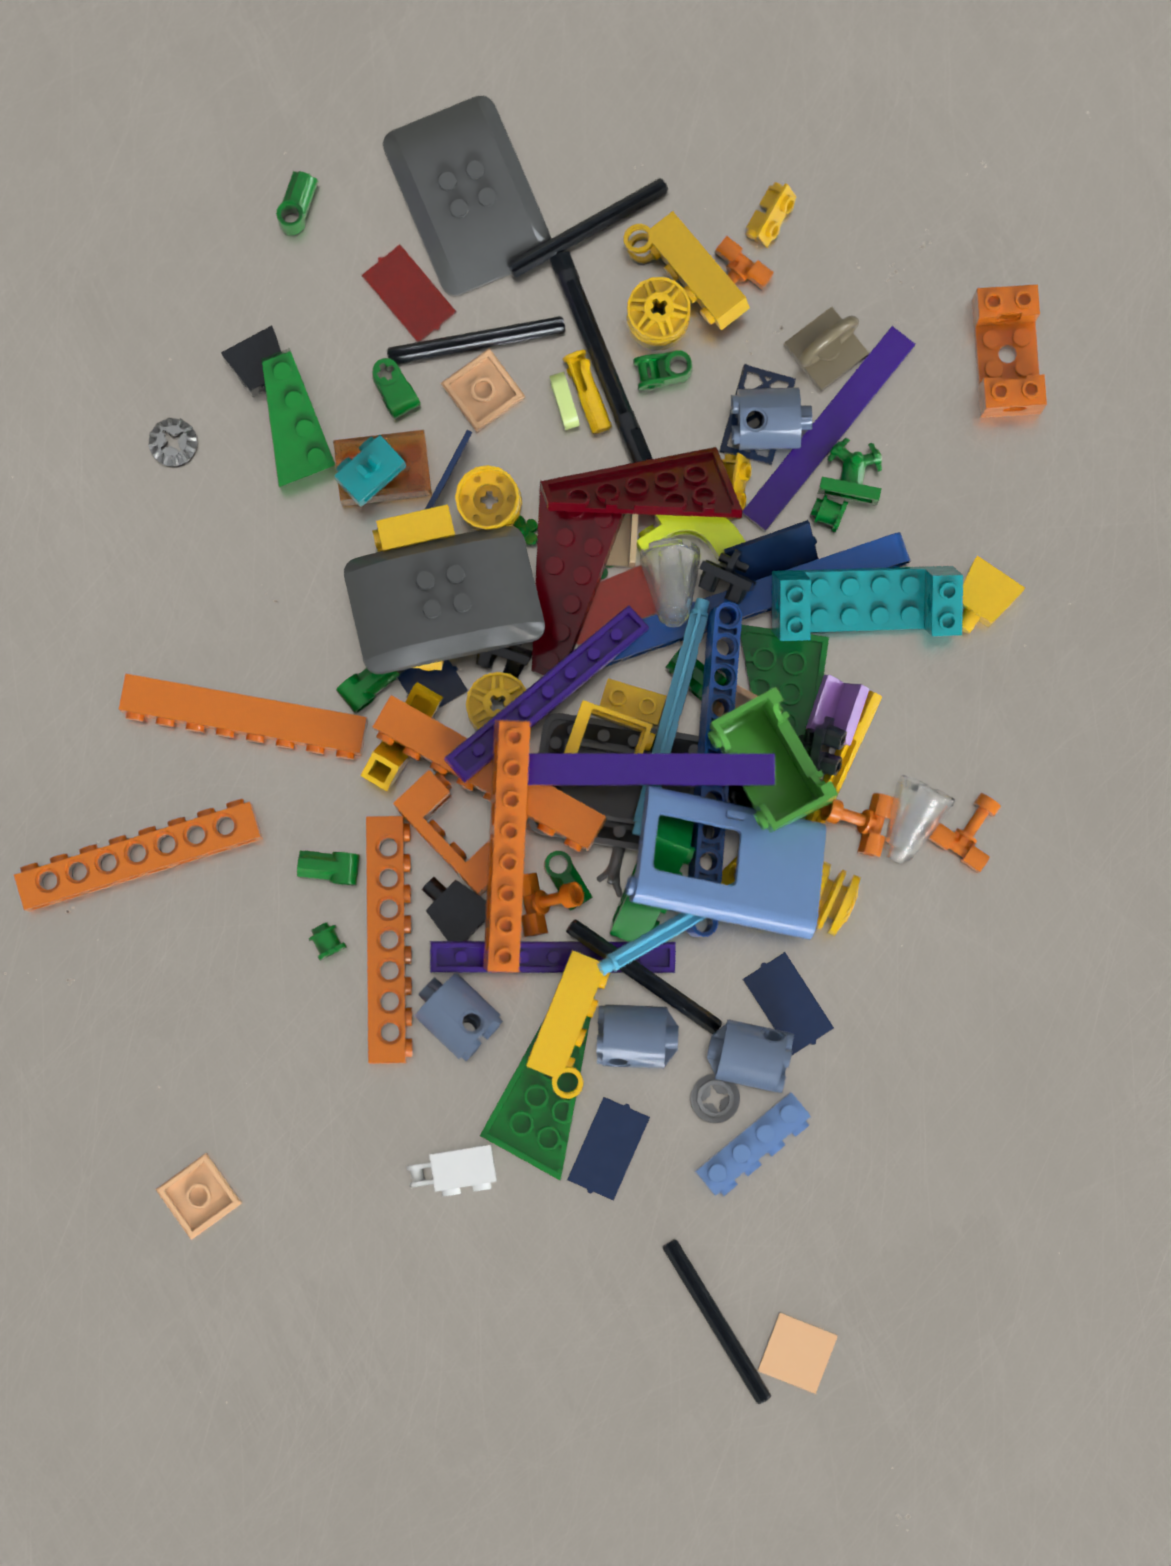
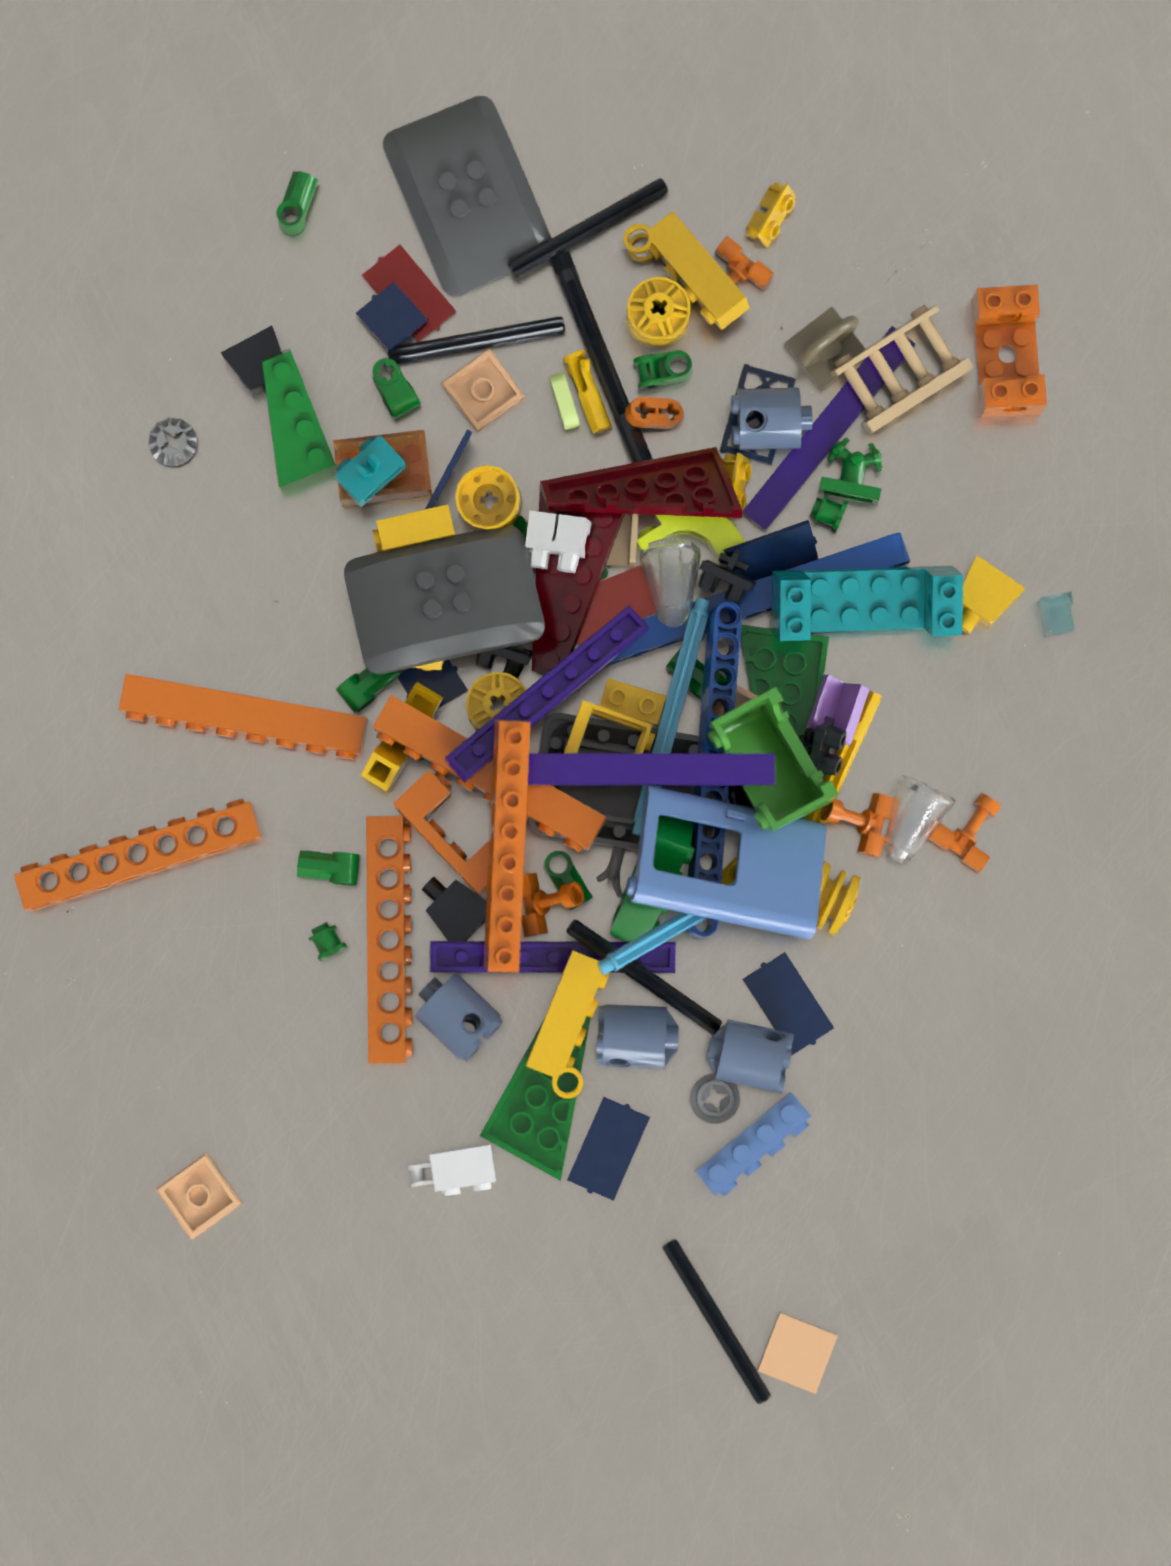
none -> dark blue piece [356,282,428,352]
none -> white hips [525,510,592,573]
none -> orange beam [625,397,684,429]
none -> tan fence [830,305,974,433]
none -> clear light blue panel [1037,592,1075,637]

